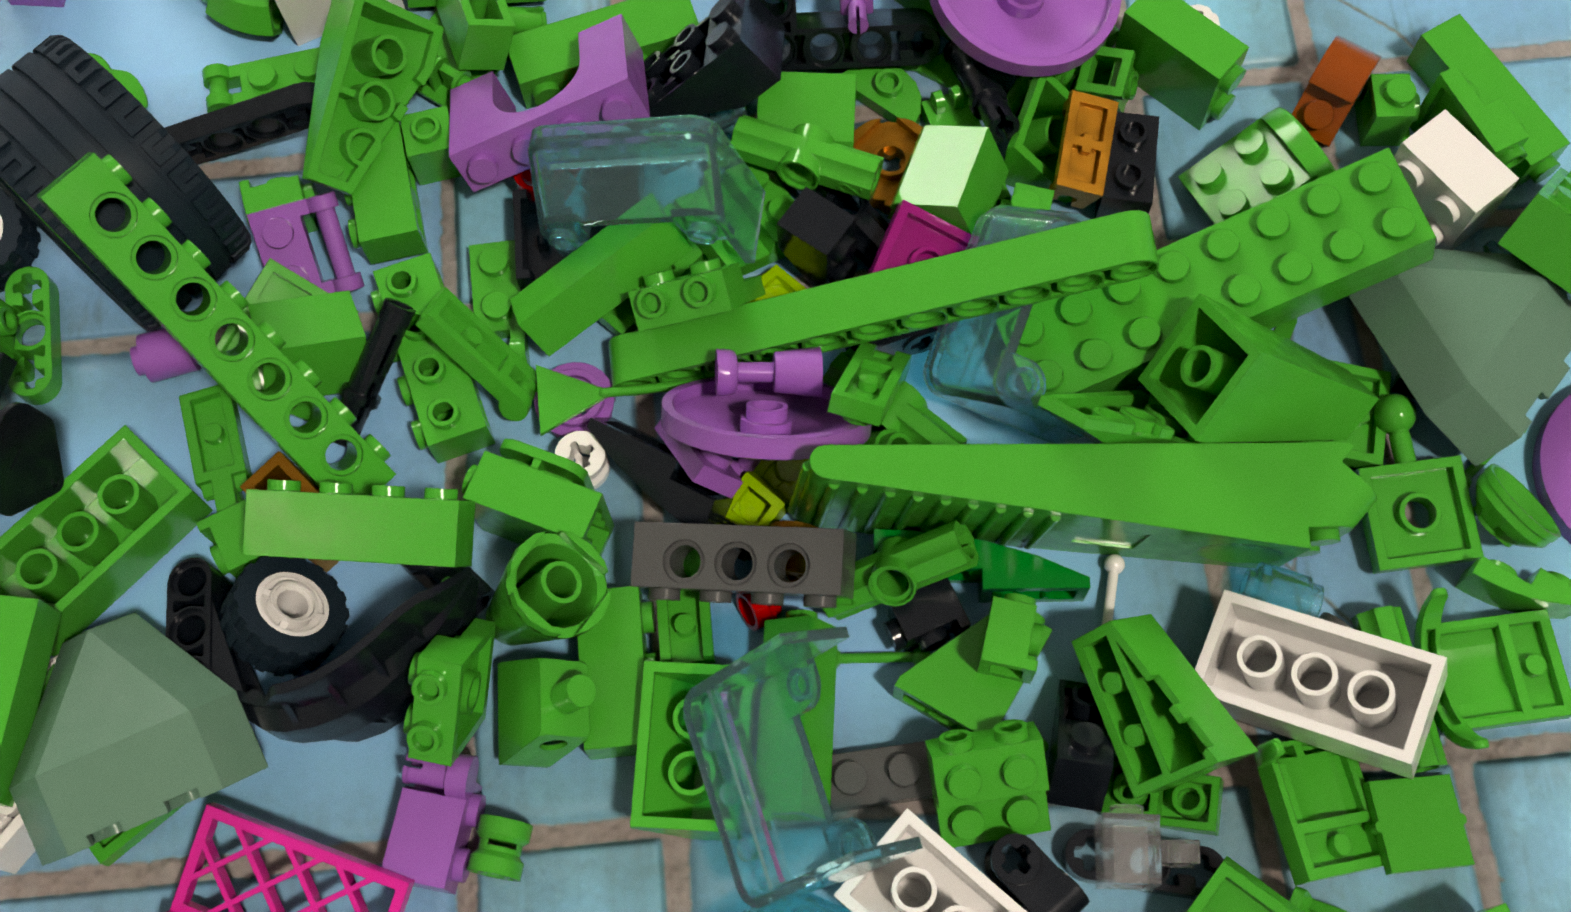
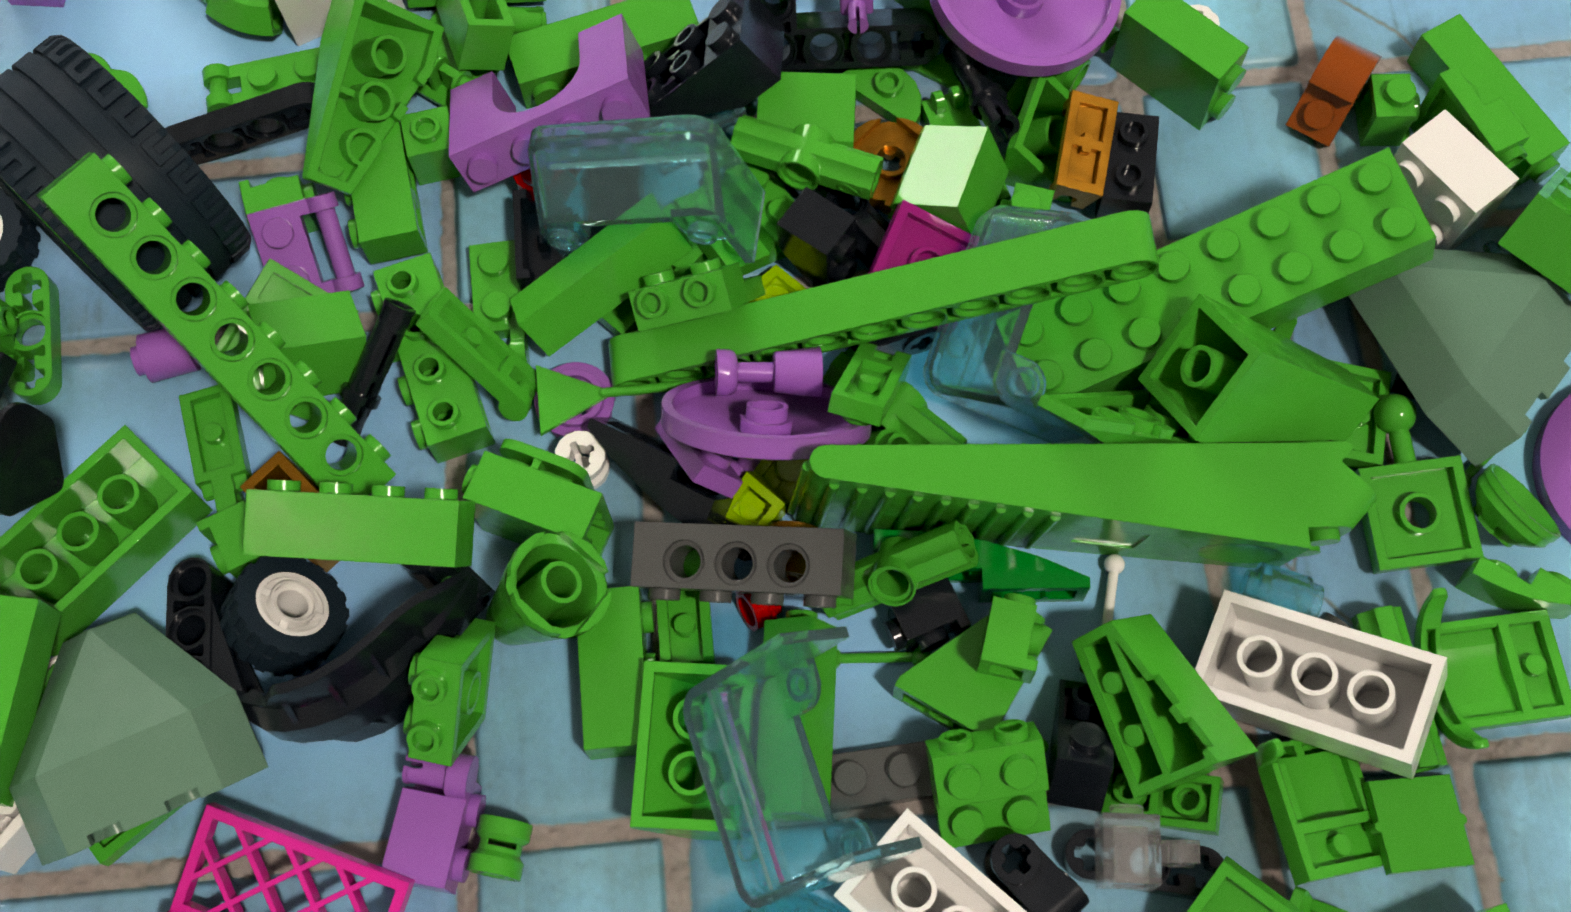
bright green torso [498,658,596,768] -> none
bright green brick [1075,46,1139,113] -> none
bright green piece [1178,107,1336,224] -> none

